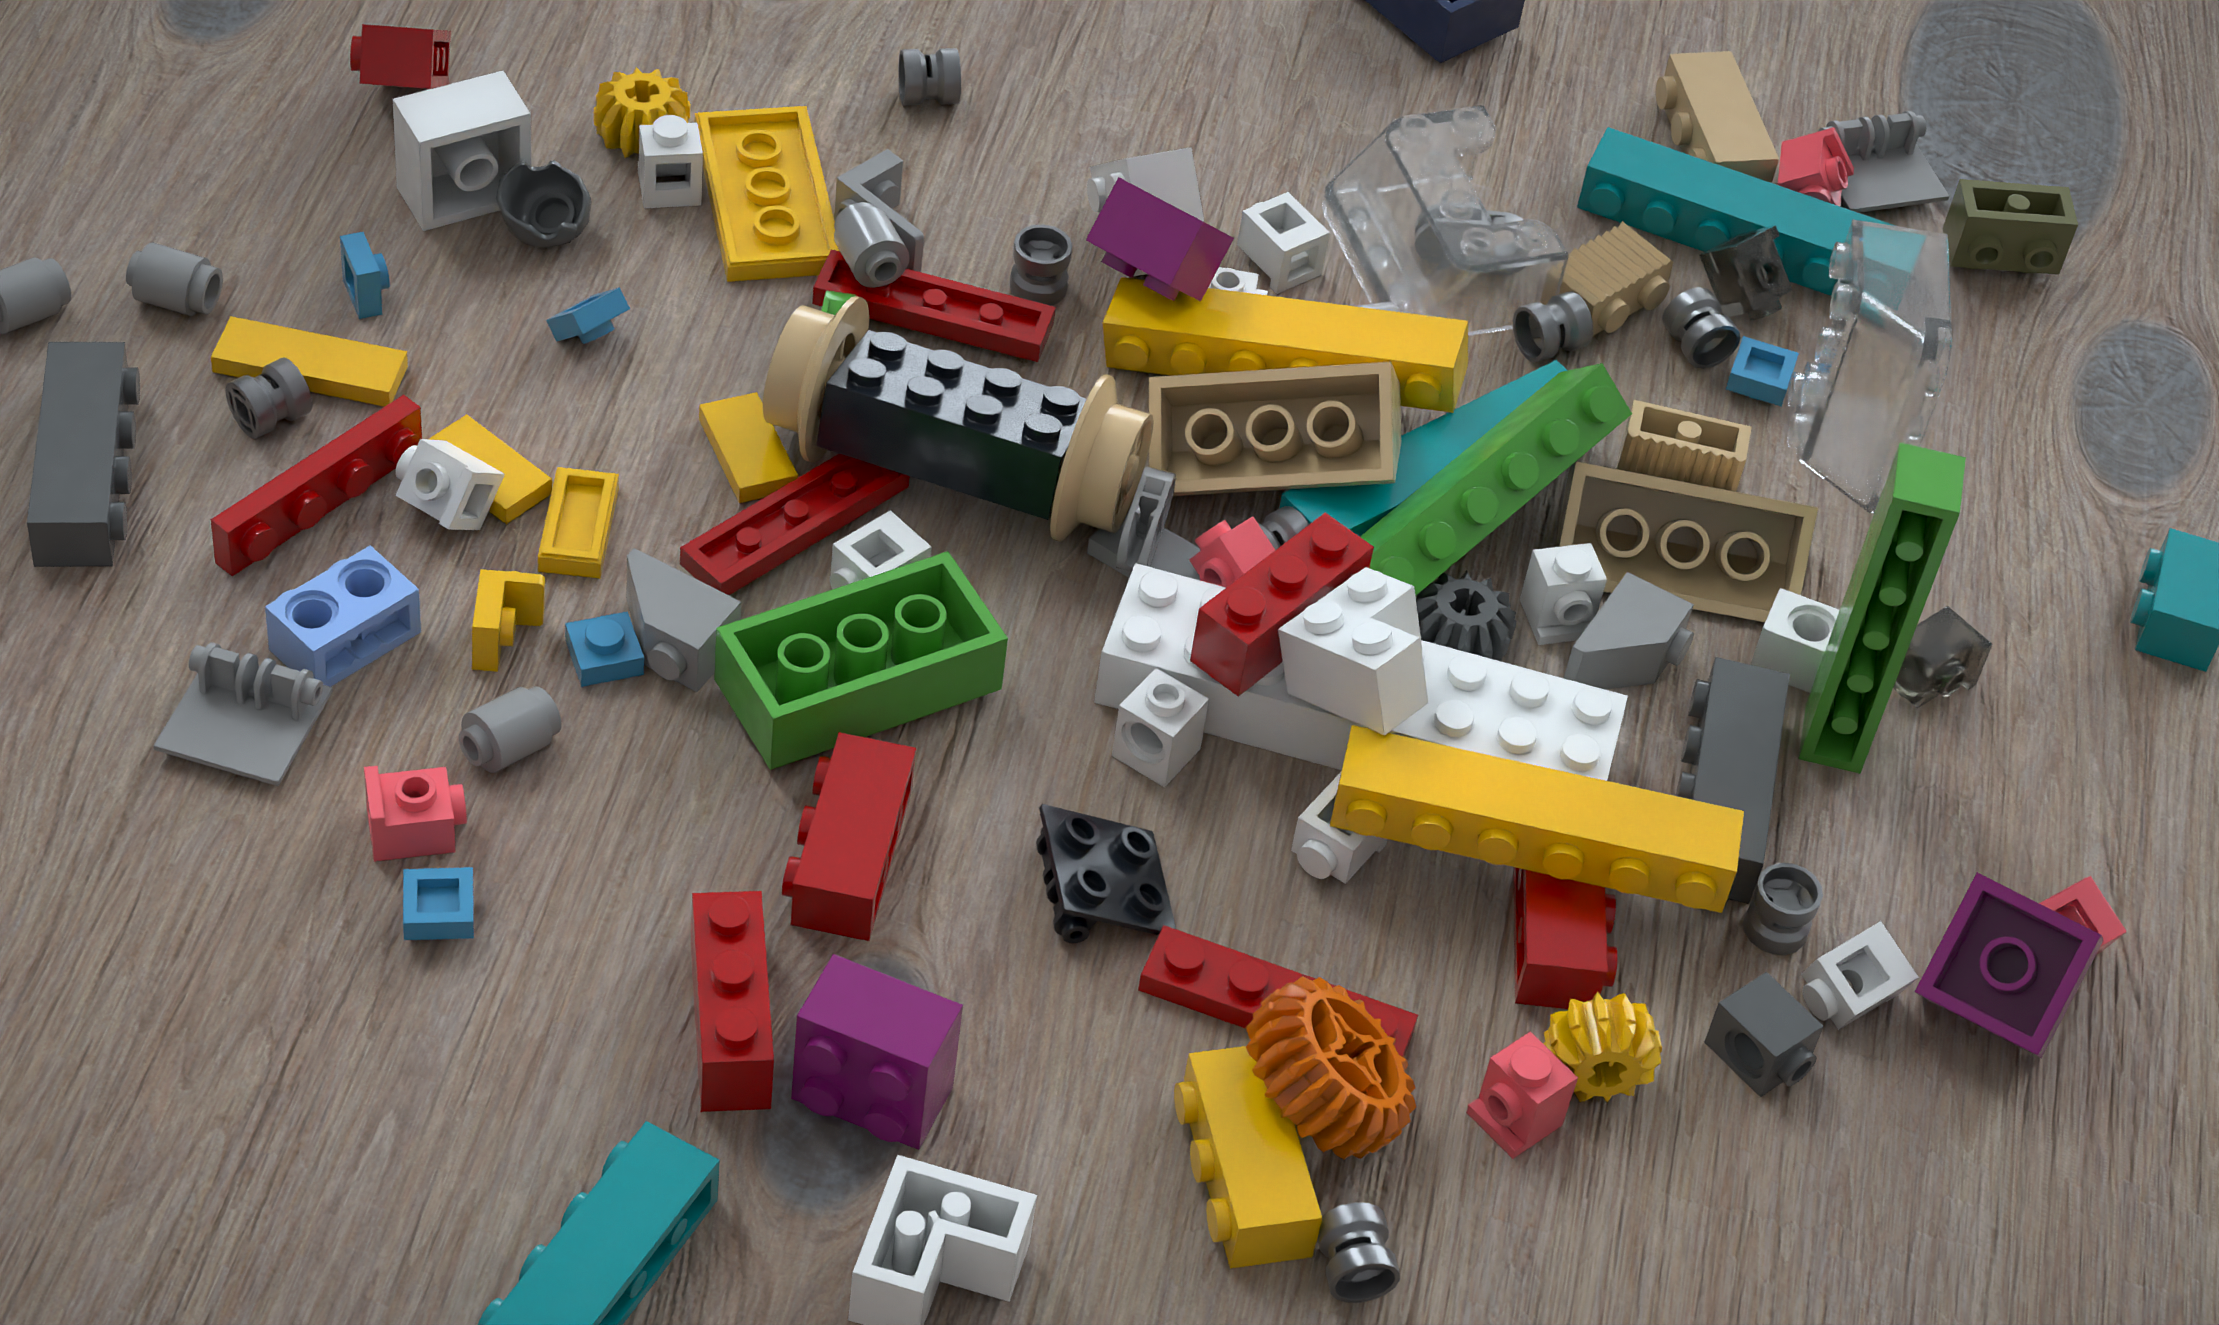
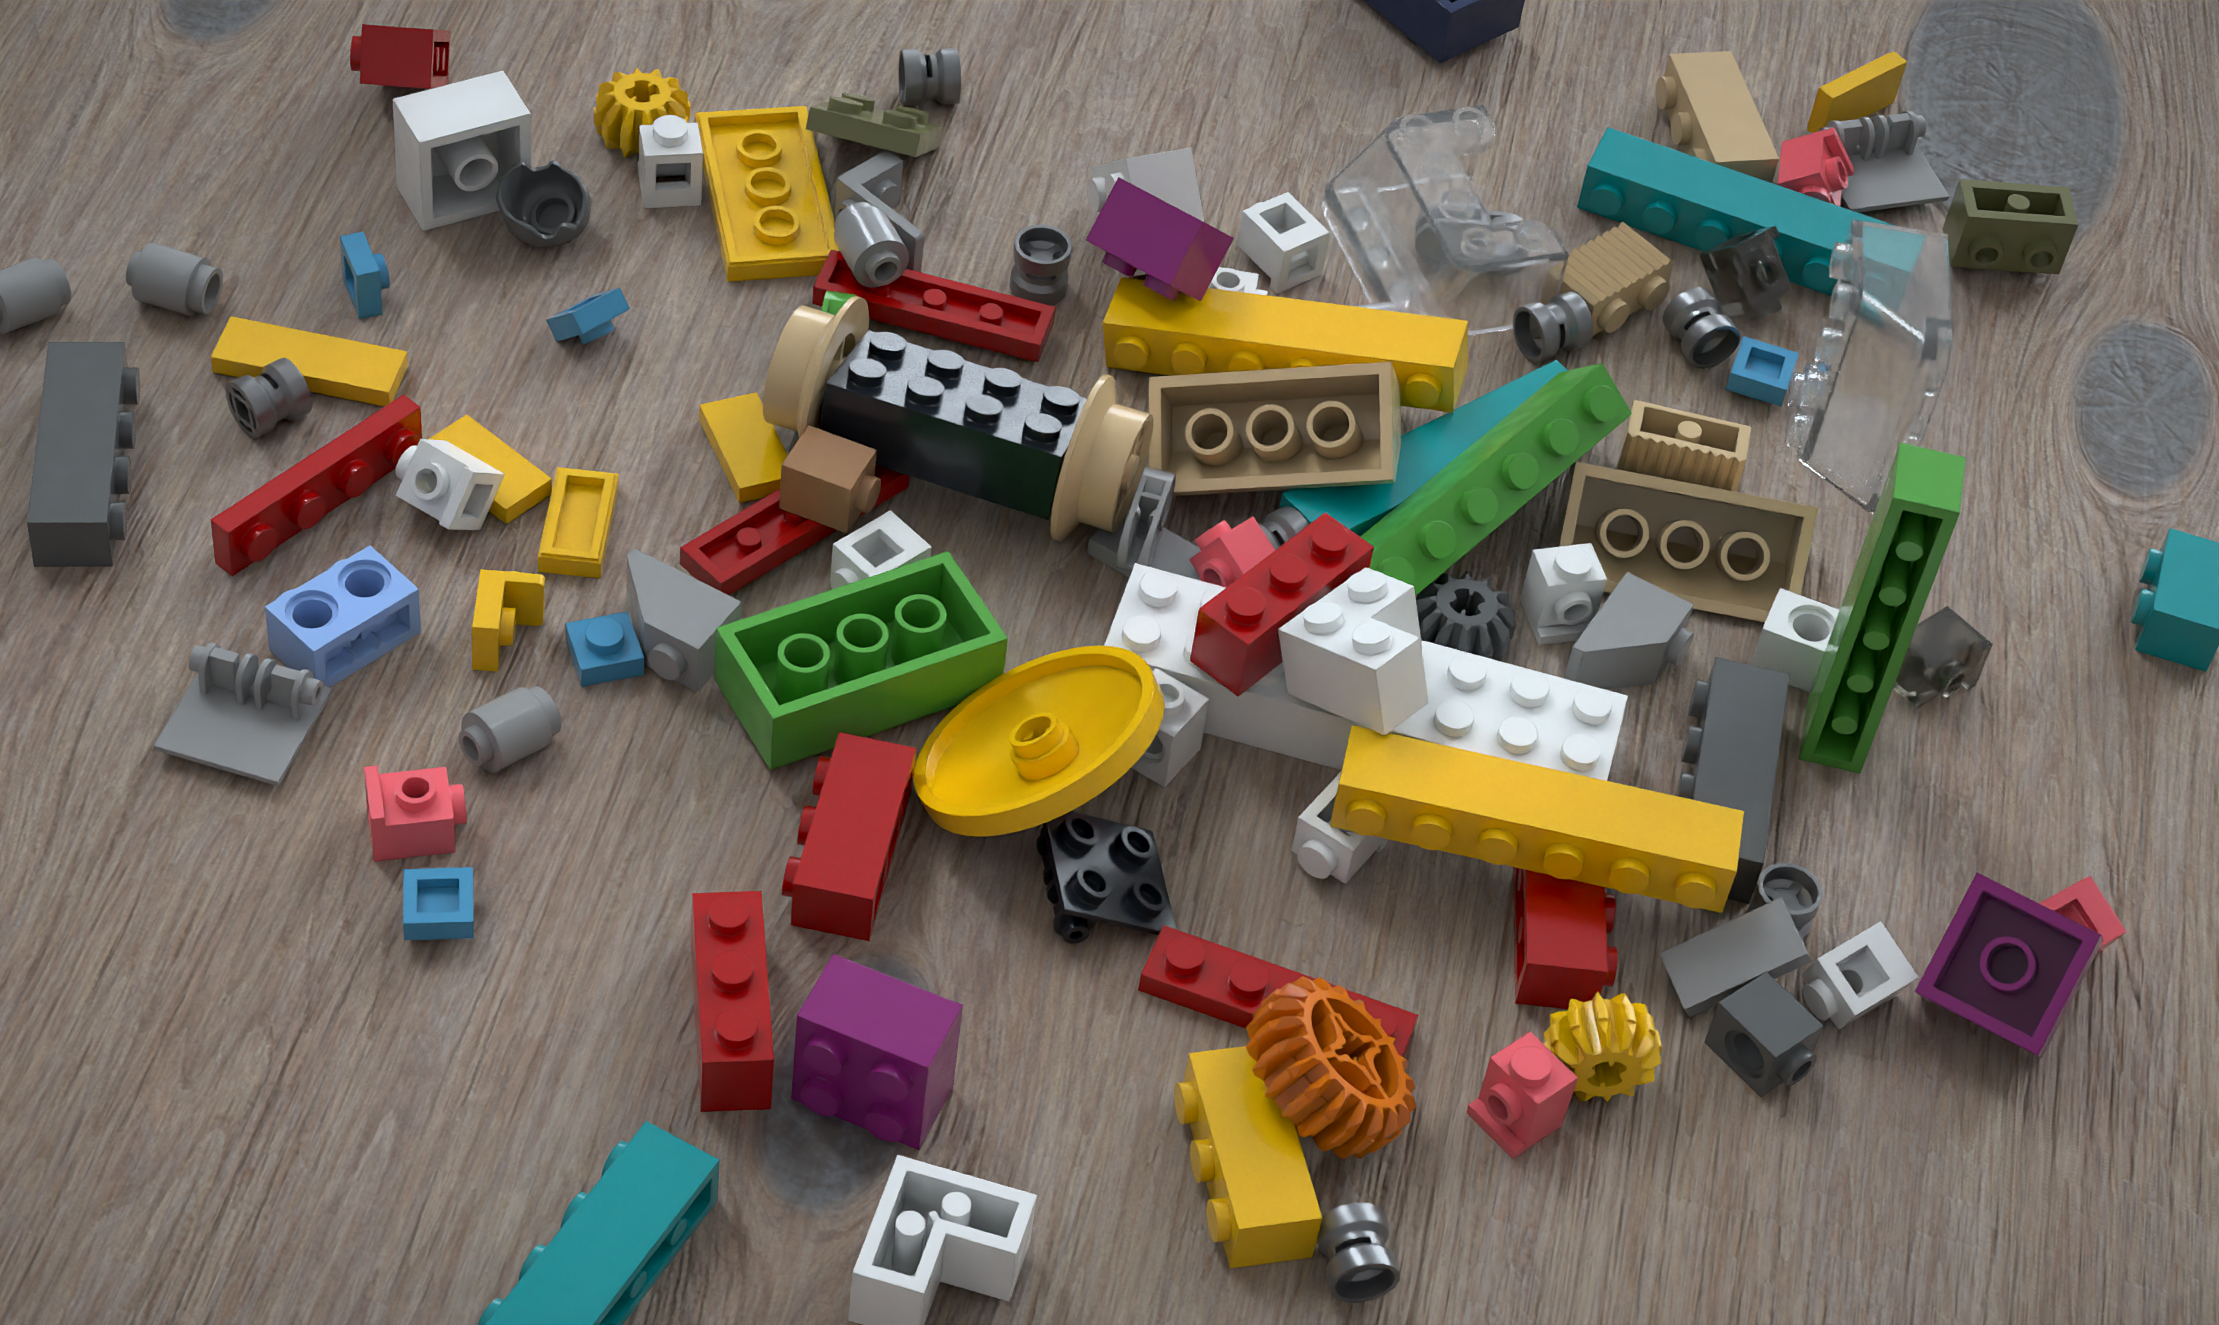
none -> medium nougat brick [779,425,881,533]
none -> olive plate [806,92,943,157]
none -> yellow dish [913,645,1165,837]
none -> light grey tile [1659,897,1812,1018]
none -> yellow tile [1807,51,1907,133]

